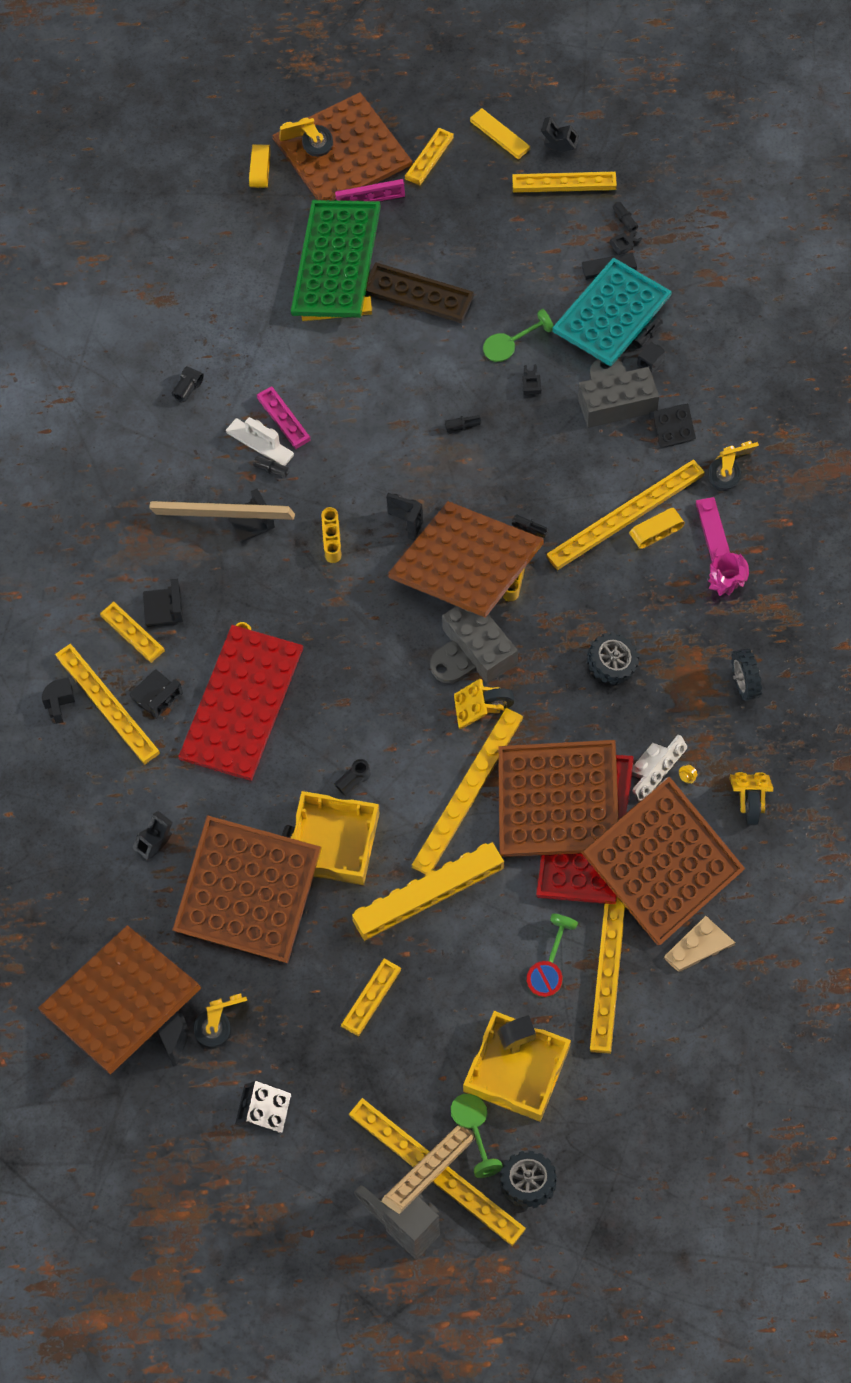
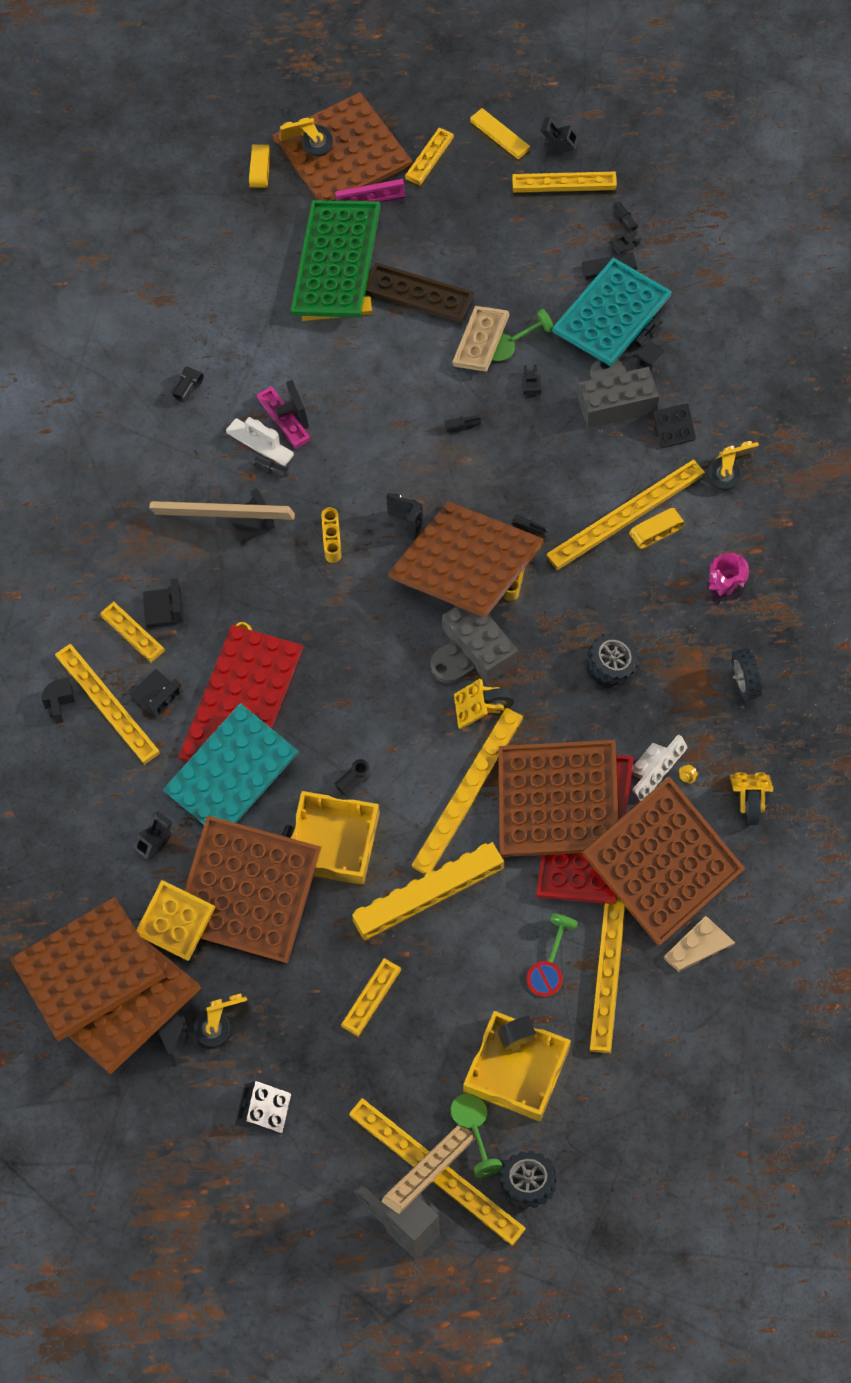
dark pink plate [696,497,730,562] -> none
none -> dark orange plate [10,897,166,1042]
none -> yellow plate [137,880,216,961]
none -> teal plate [163,703,299,825]
none -> black tile [275,380,309,429]
none -> tan plate [452,306,509,372]

